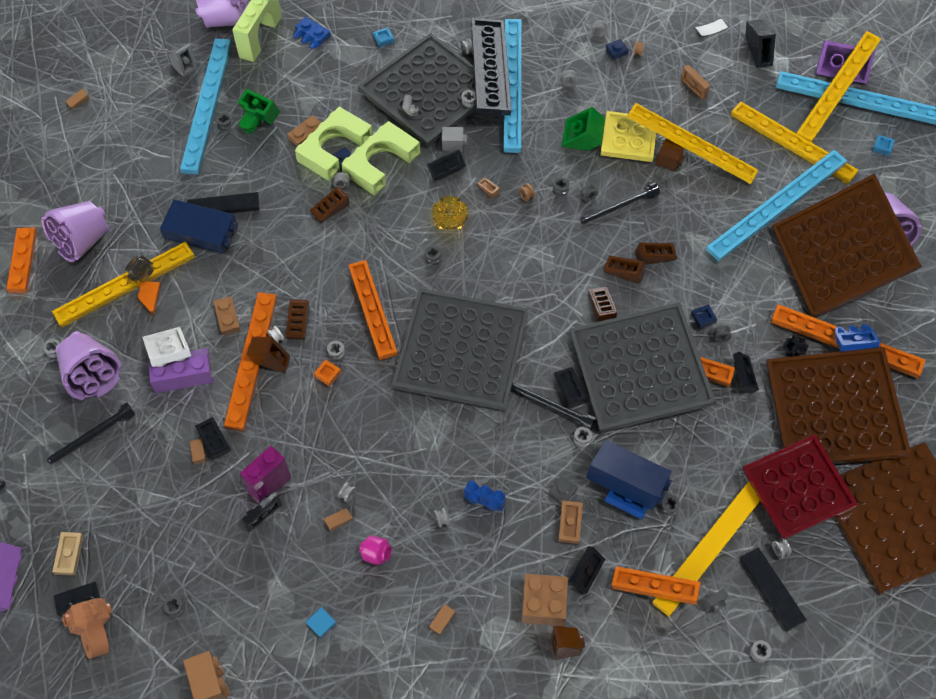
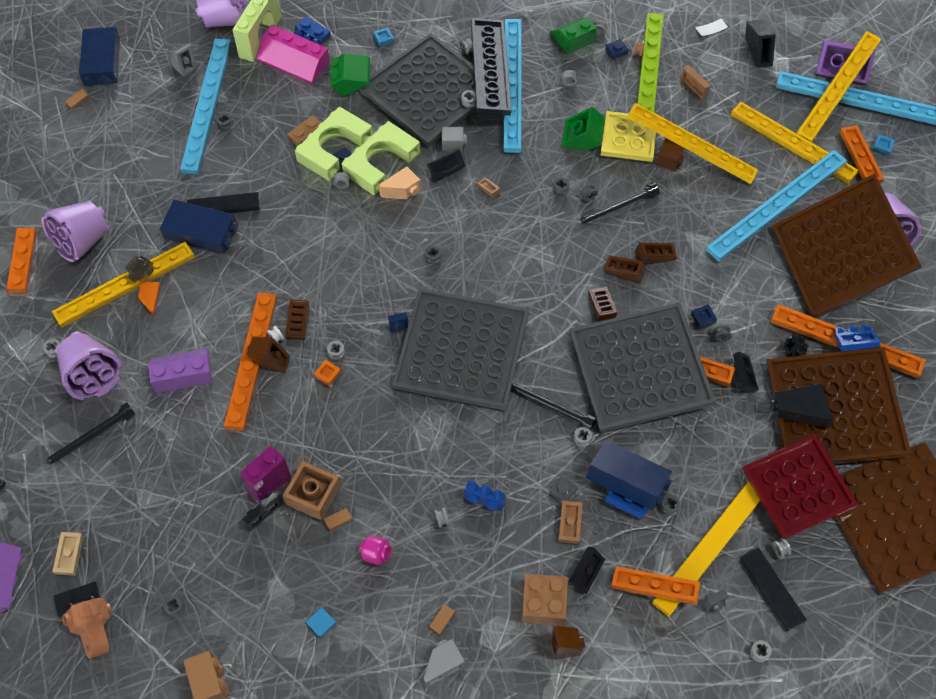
white plate [142,327,191,367] -> none
medium nougat piece [190,439,207,465] -> none
black plate [195,417,231,460] -> none
medium nougat plate [213,296,241,335] -> none
green brick [238,88,280,134] -> none
reddish brown slope [310,187,350,223] -> none
light grey bush [338,482,357,503] -> none
orange plate [348,260,398,360] -> none
light grey arm [402,95,419,116] -> none
clear yellow plate [432,196,468,229] -> none
medium nougat bush [519,183,535,201] -> none
black plate [554,367,587,408] -> none
none -> dark blue brick [79,27,120,86]
none -> dark pink slope [256,25,330,84]
none -> medium nougat brick [283,461,341,521]
none -> green slope [330,54,370,97]
none -> light nougat slope [379,167,421,199]
none -> dark blue plate [388,312,408,332]
none -> light grey slope [424,639,465,688]
none -> green slope [550,17,597,54]
none -> lime plate [637,13,664,112]
none -> black slope [770,383,833,428]
none -> orange plate [839,125,884,184]

